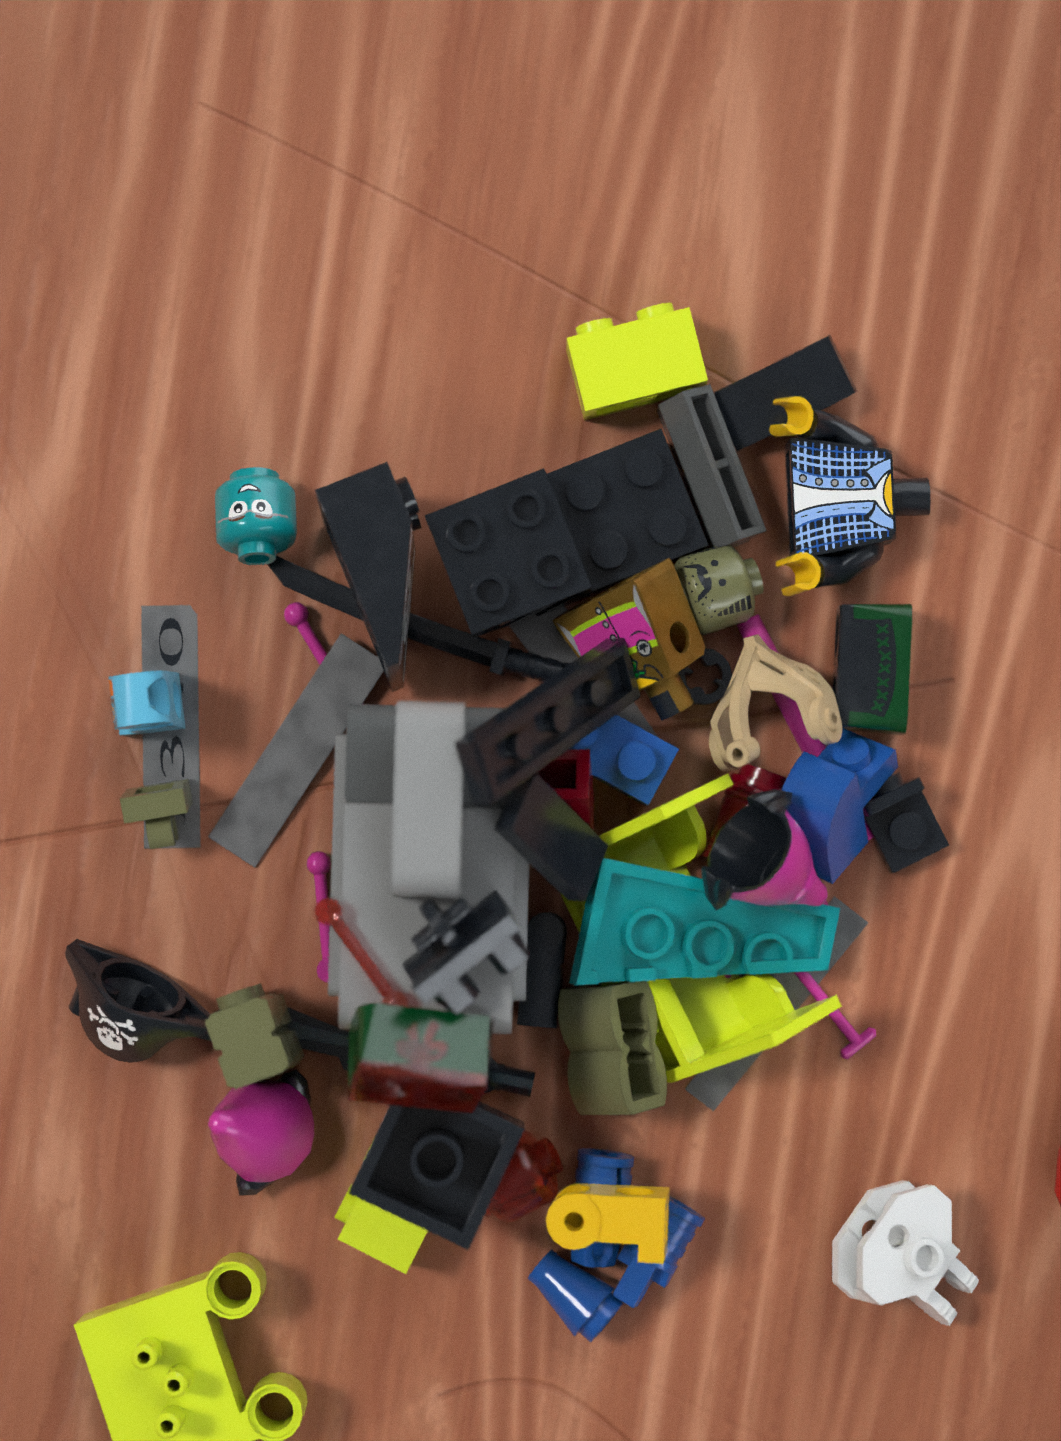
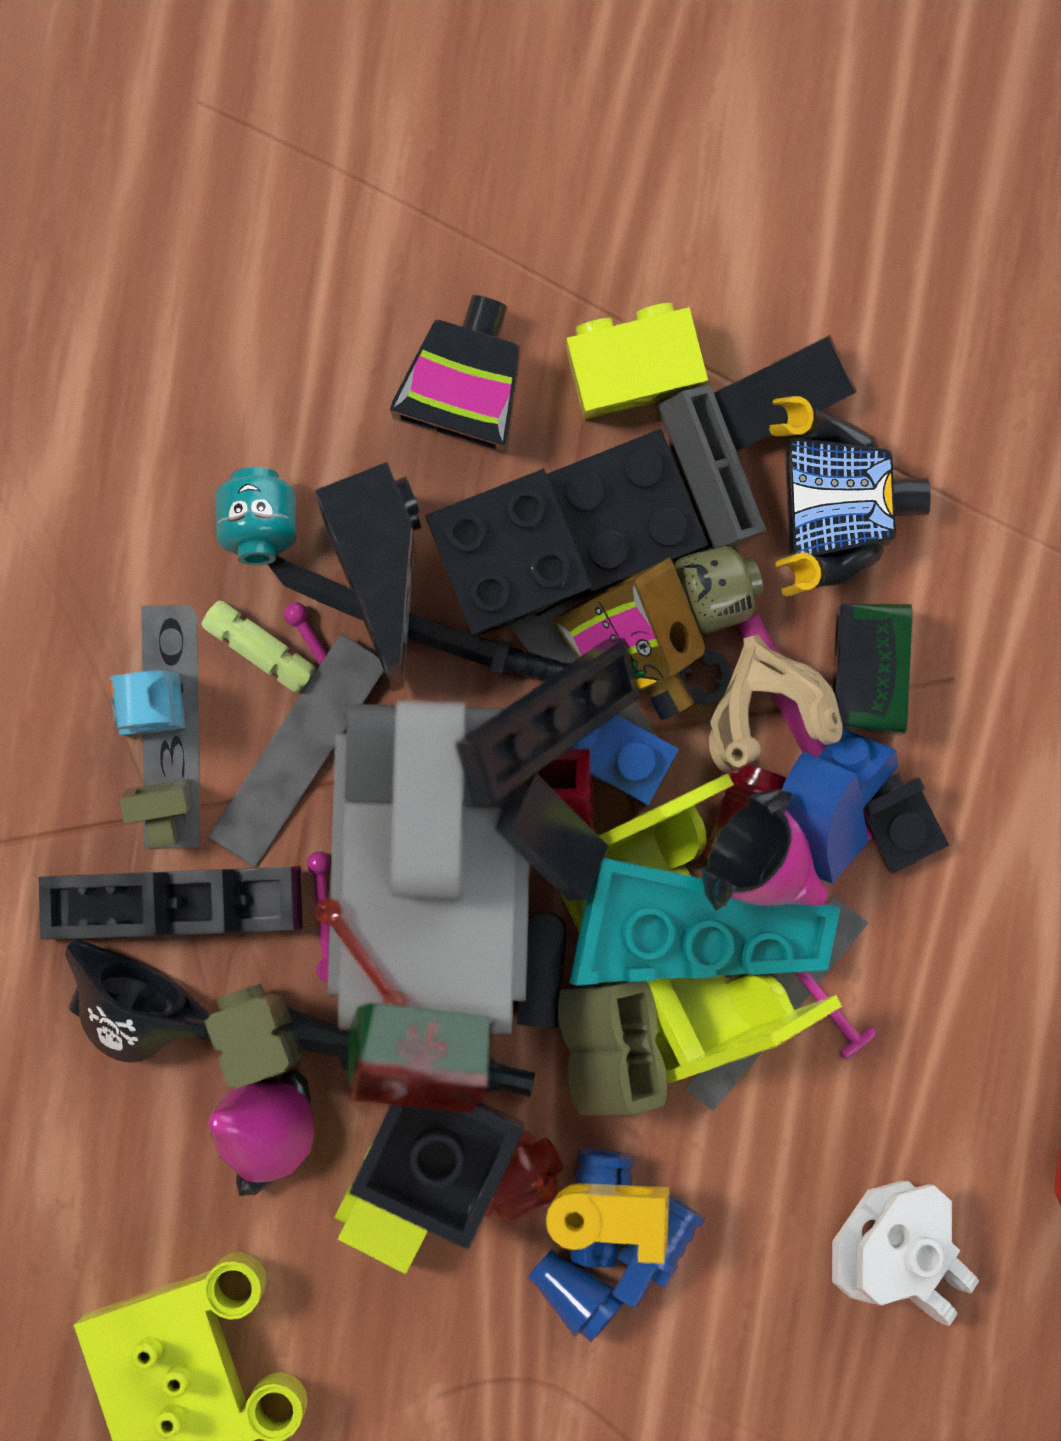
black hips [402,890,530,1015] -> none
none -> black slope [38,866,303,940]
none -> yellowish green axle [202,600,316,693]
none -> black torso [390,295,520,454]

